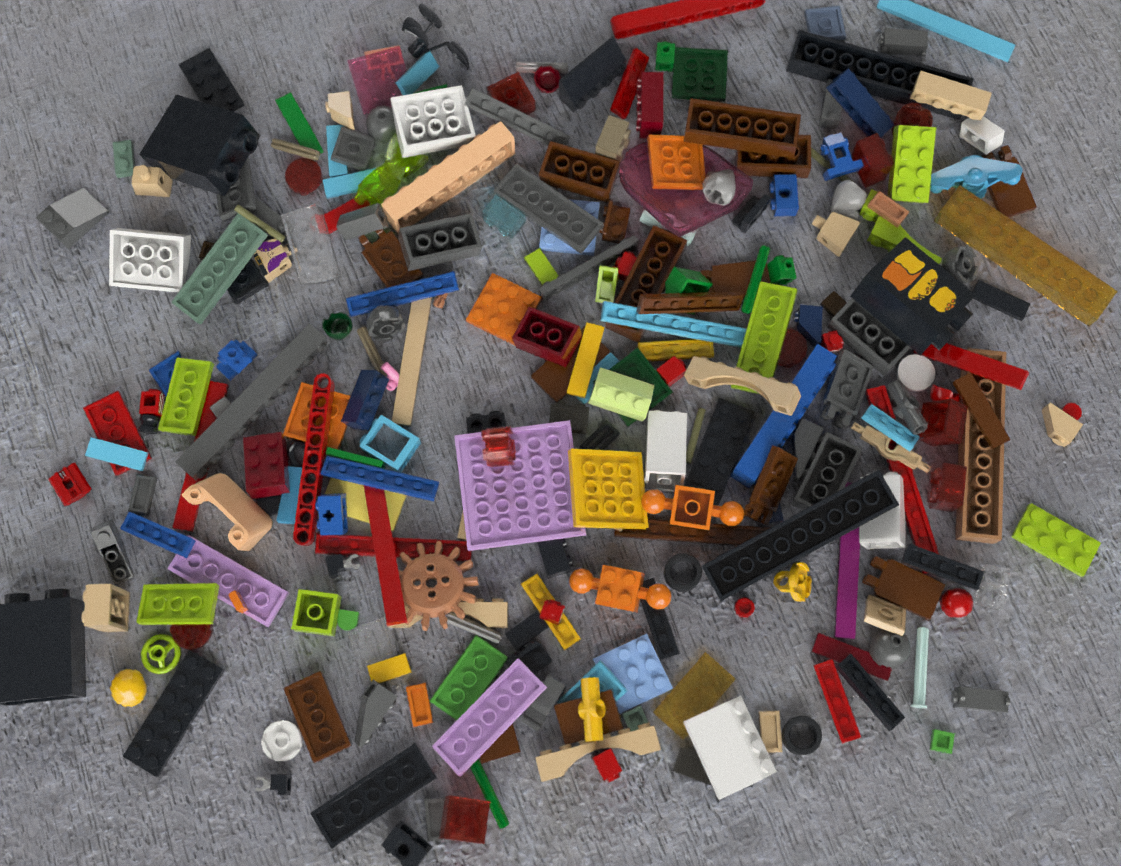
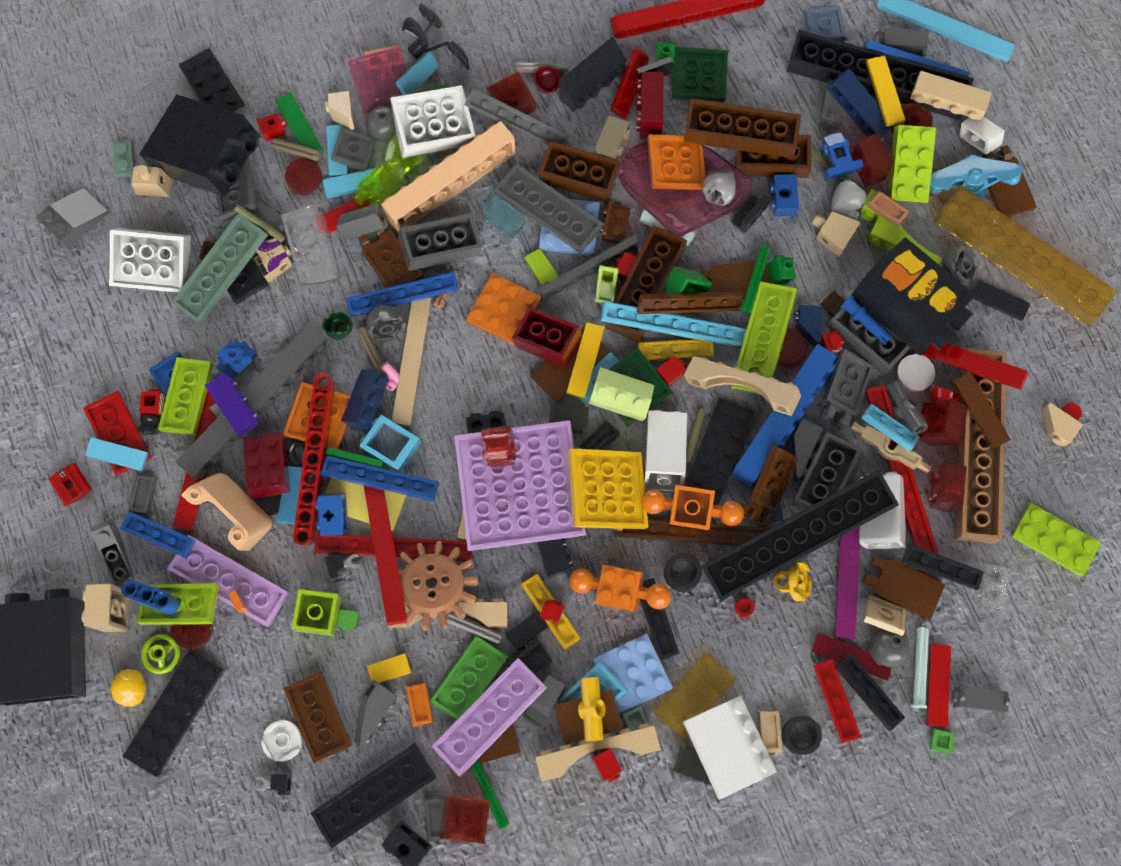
red hair [940,588,974,618] -> none
none -> blue beam [121,580,180,615]
none -> dark purple brick [205,373,259,437]
none -> red brick [256,113,287,142]
none -> black tile [637,57,674,79]
none -> blue pin [840,295,892,345]
none -> blue tile [863,40,970,77]
none -> yellow tile [866,56,905,127]
none -> red tile [926,644,951,728]

